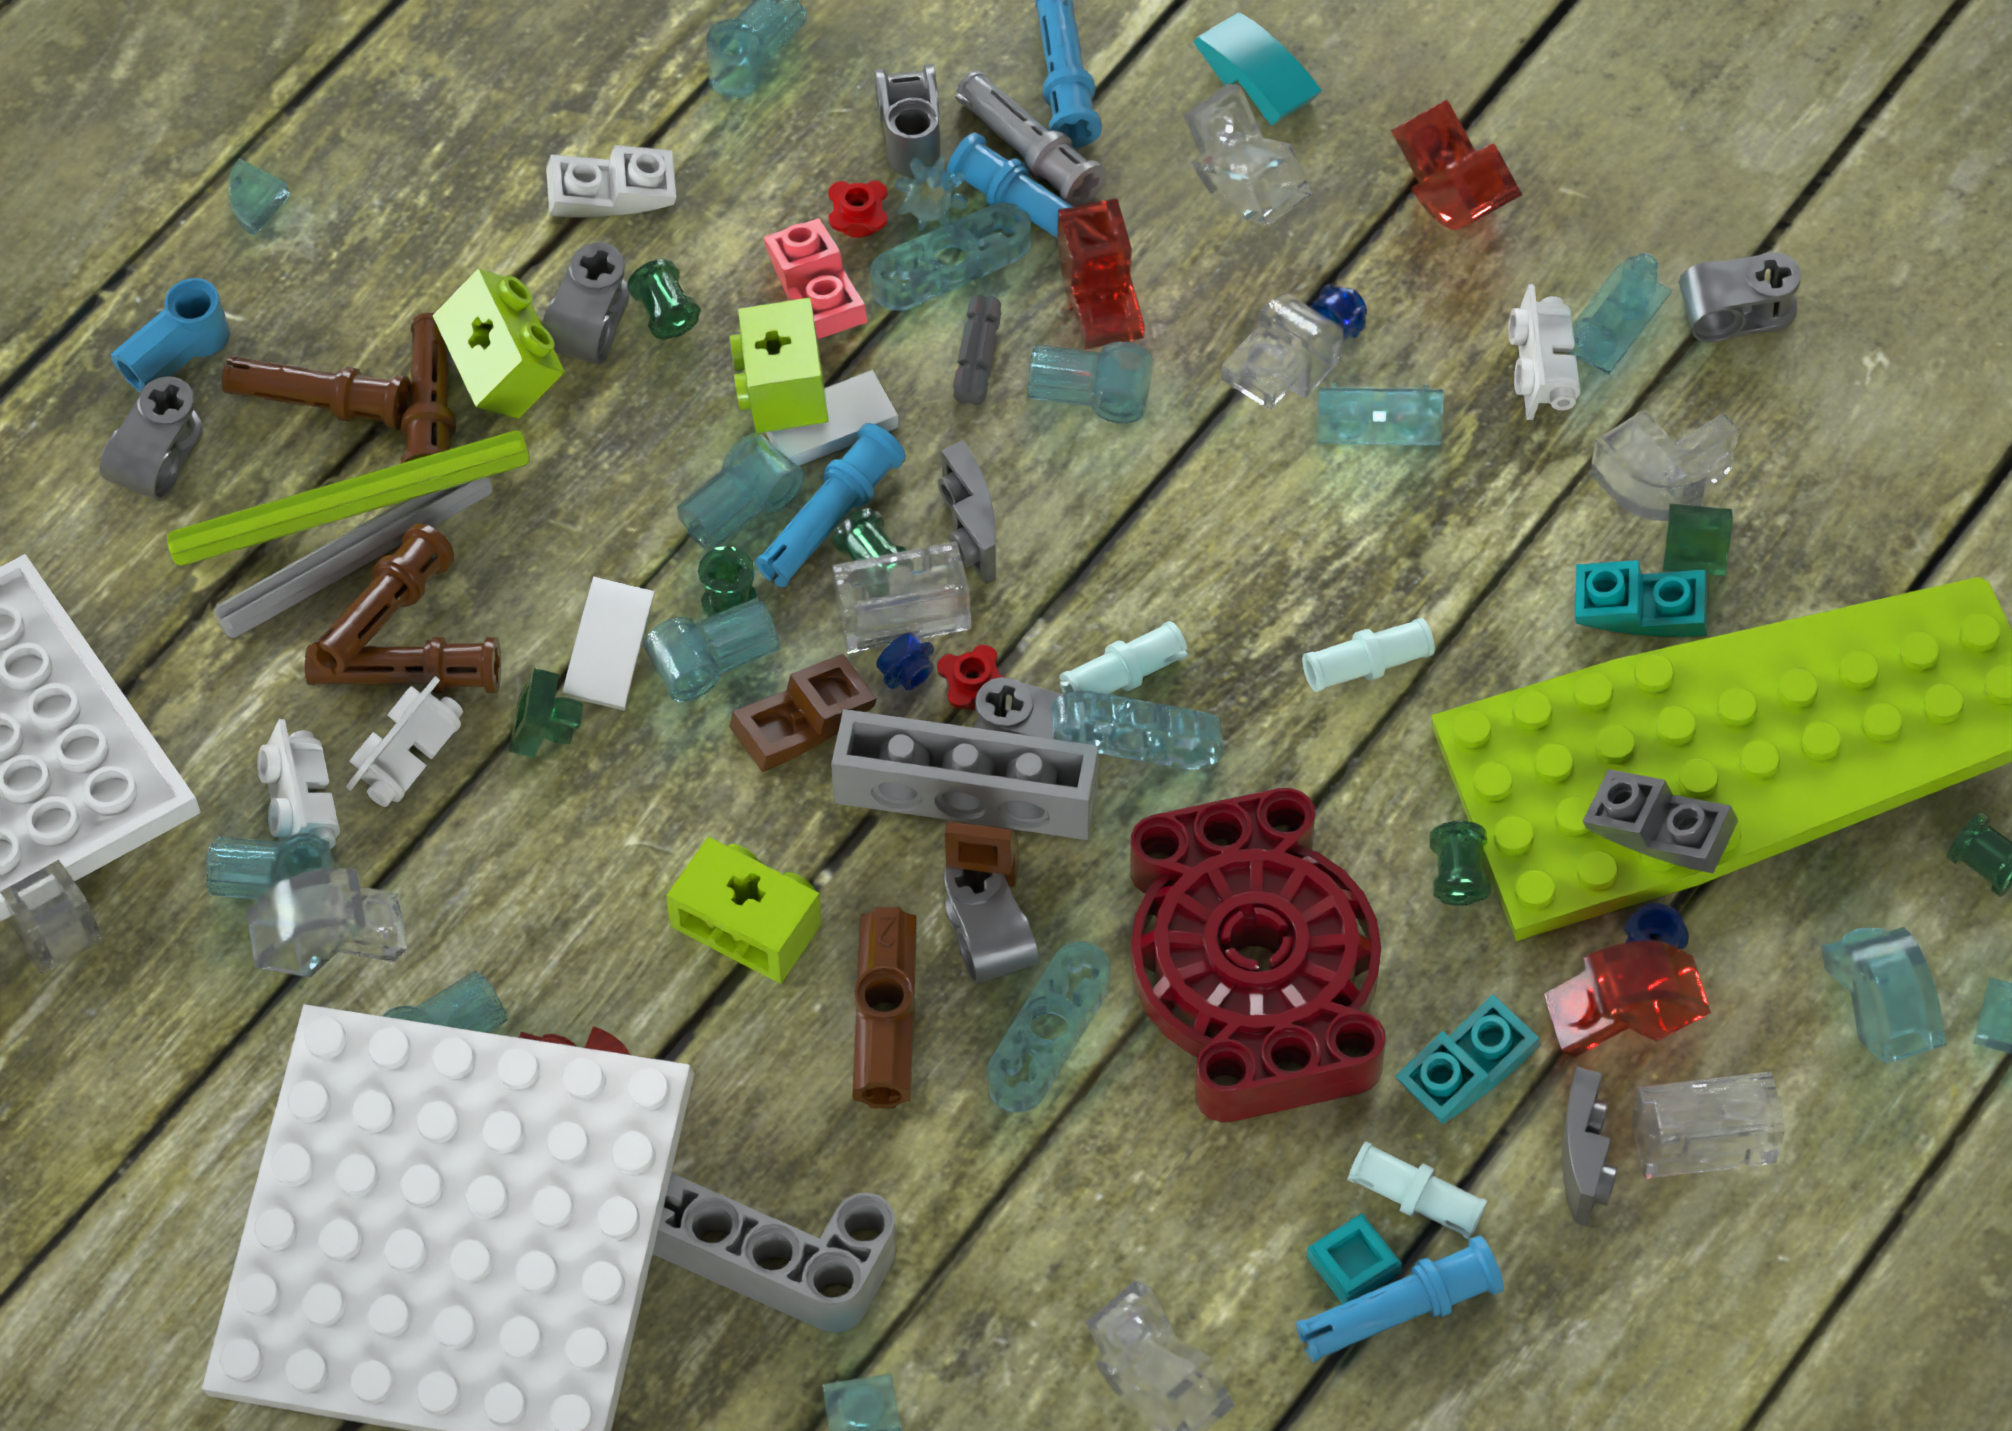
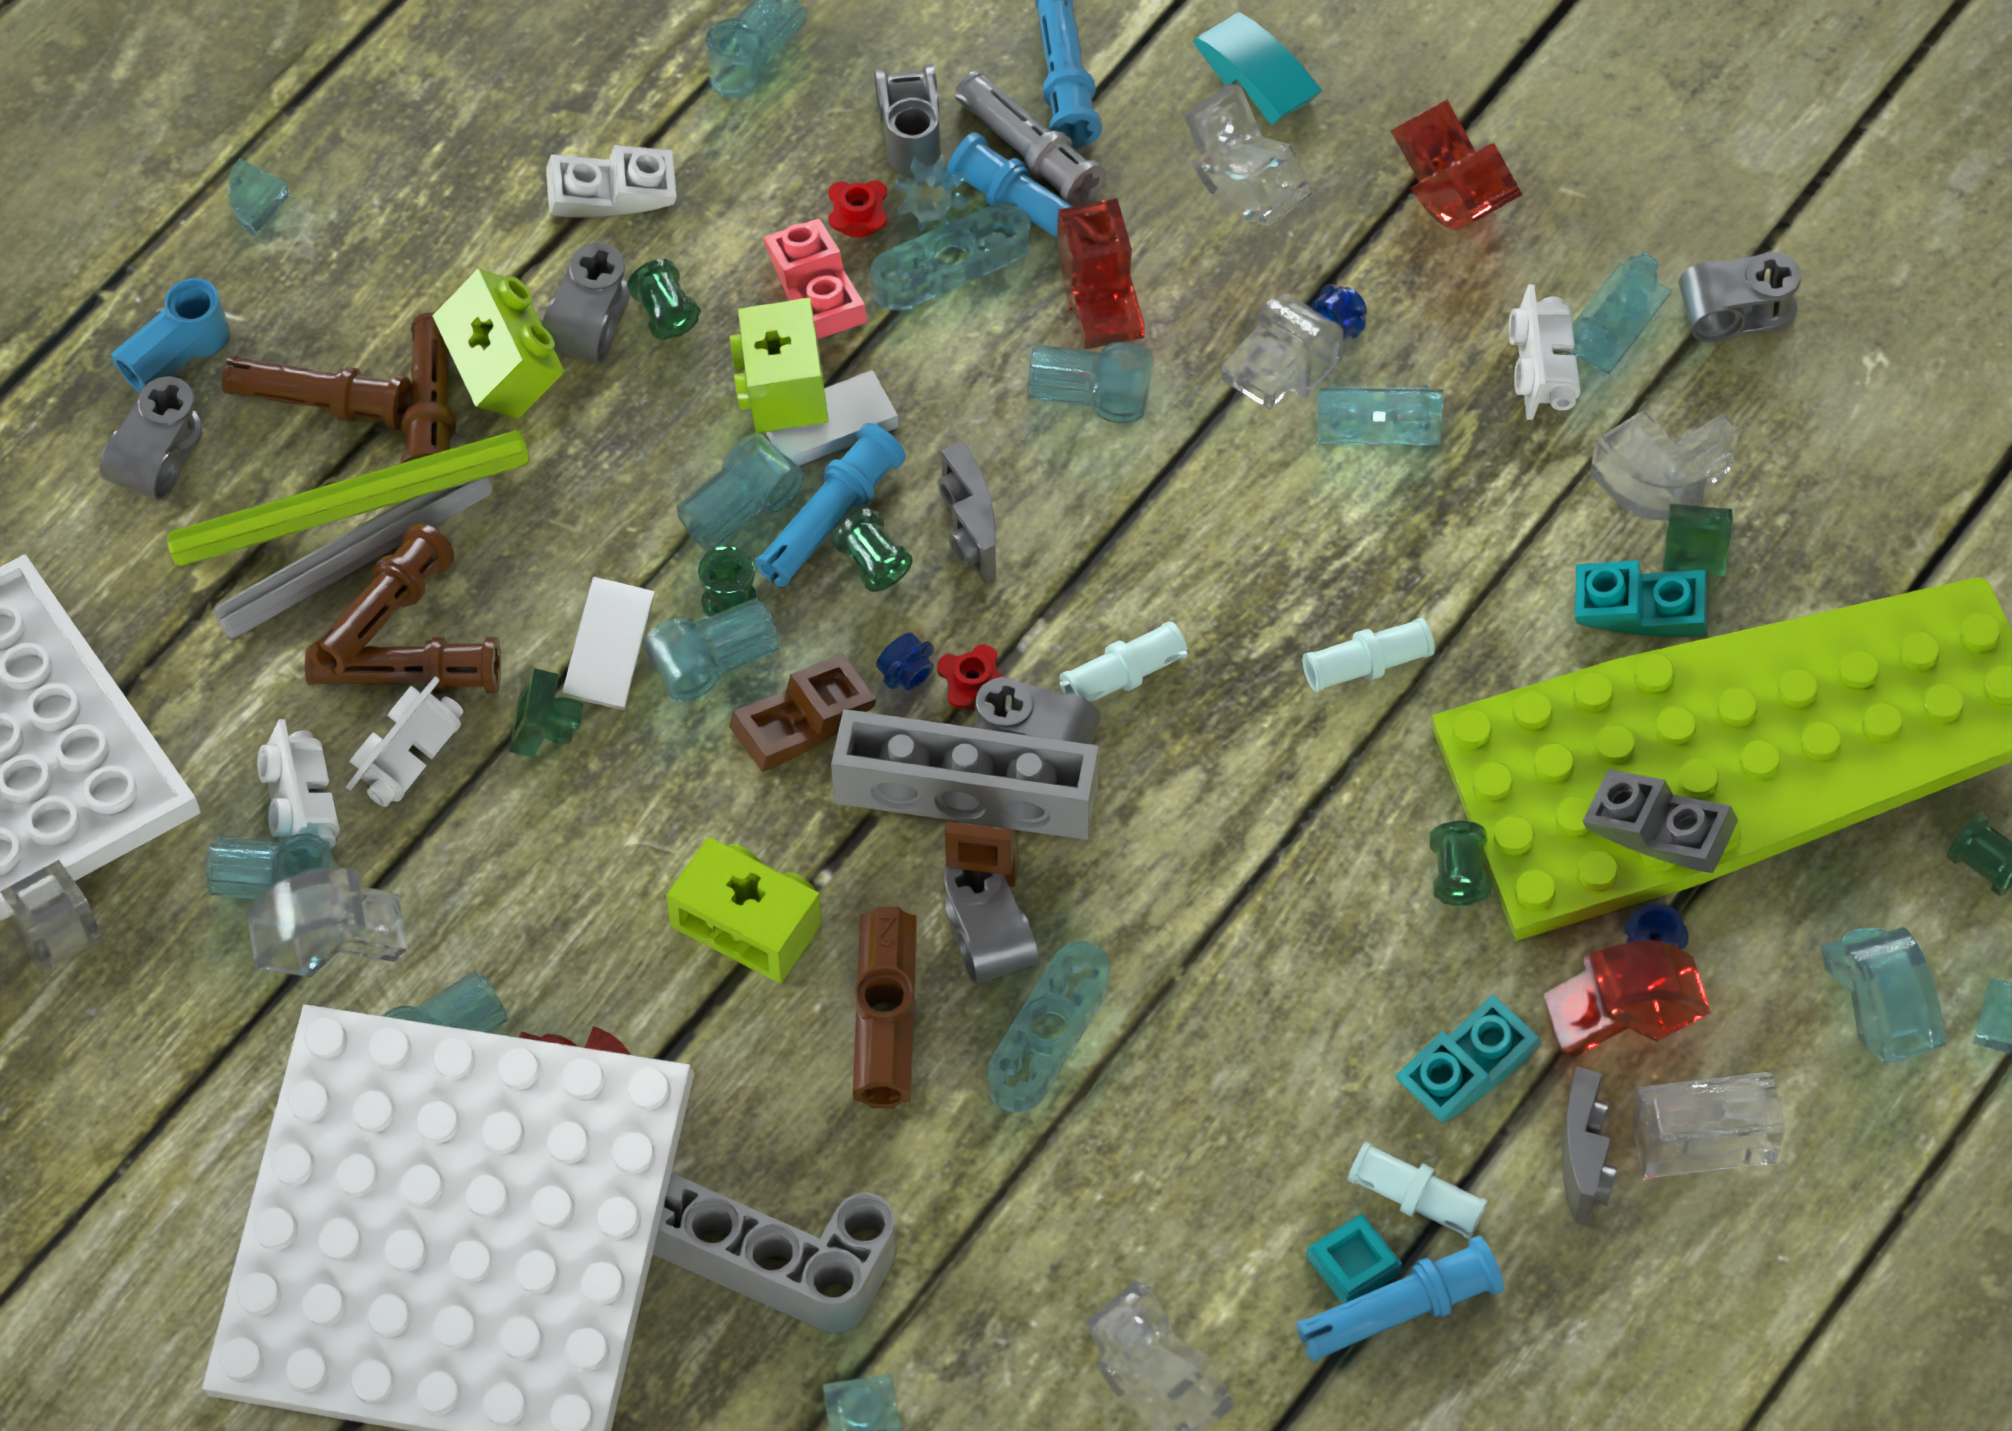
clear brick [832,541,971,653] -> none
dark grey axle [953,294,1001,405] -> none
clear light blue beam [1051,691,1225,769] -> none
dark red piece [1130,788,1386,1122] -> none

